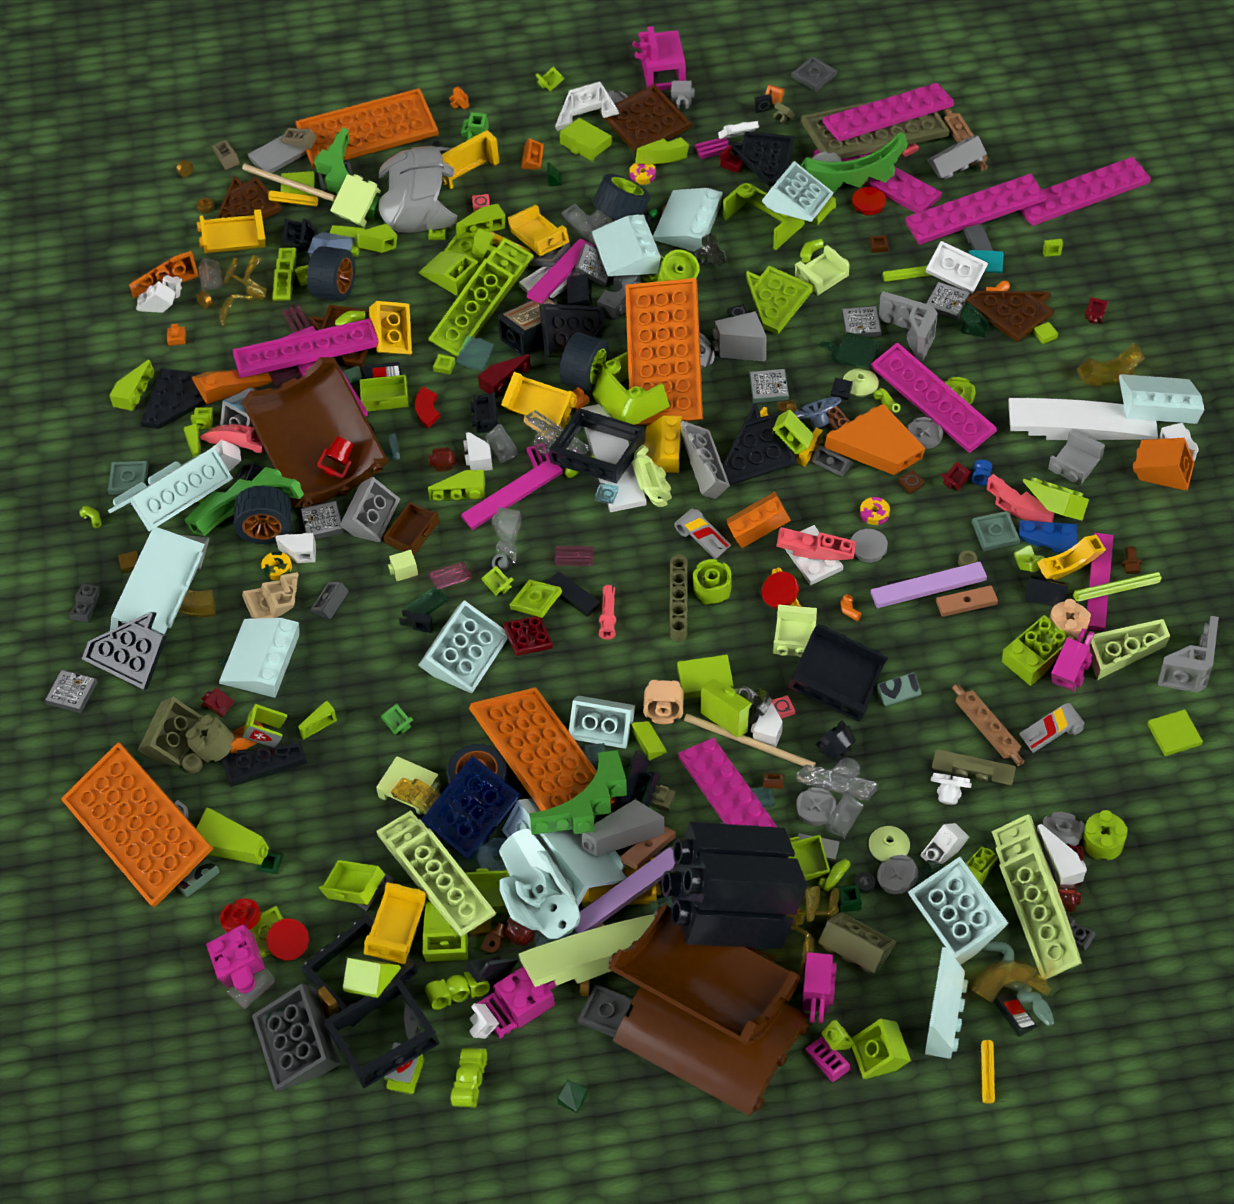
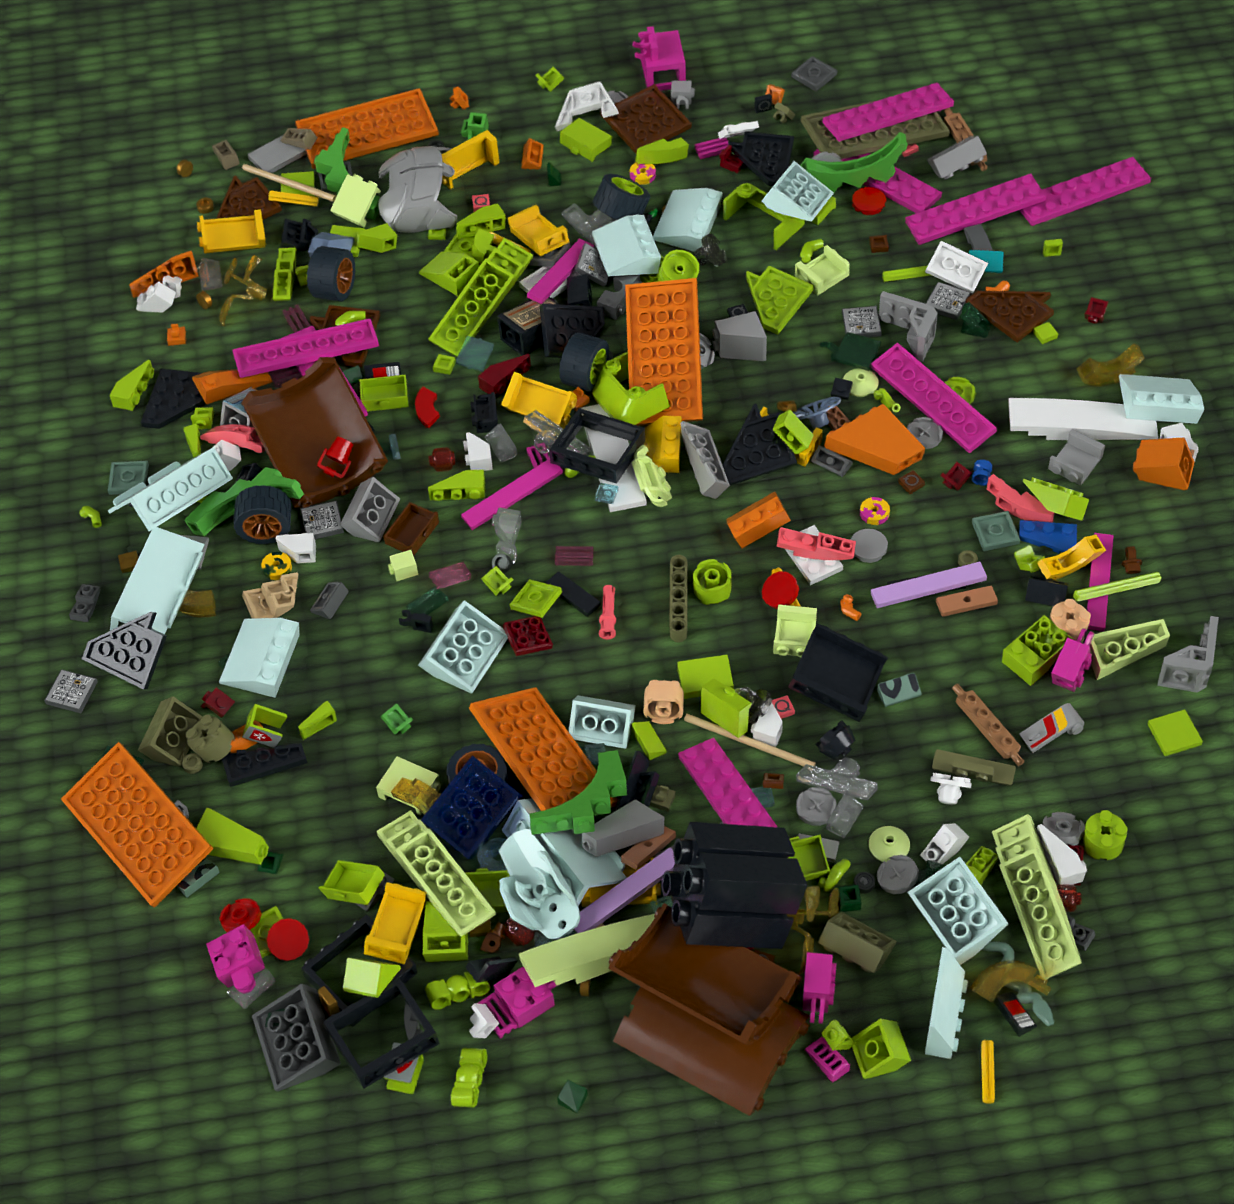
yellow slope [369,301,412,355] -> none
dark grey tile [578,984,633,1038] -> none
light grey door [674,508,731,560] -> none
tile [749,369,789,403] -> none

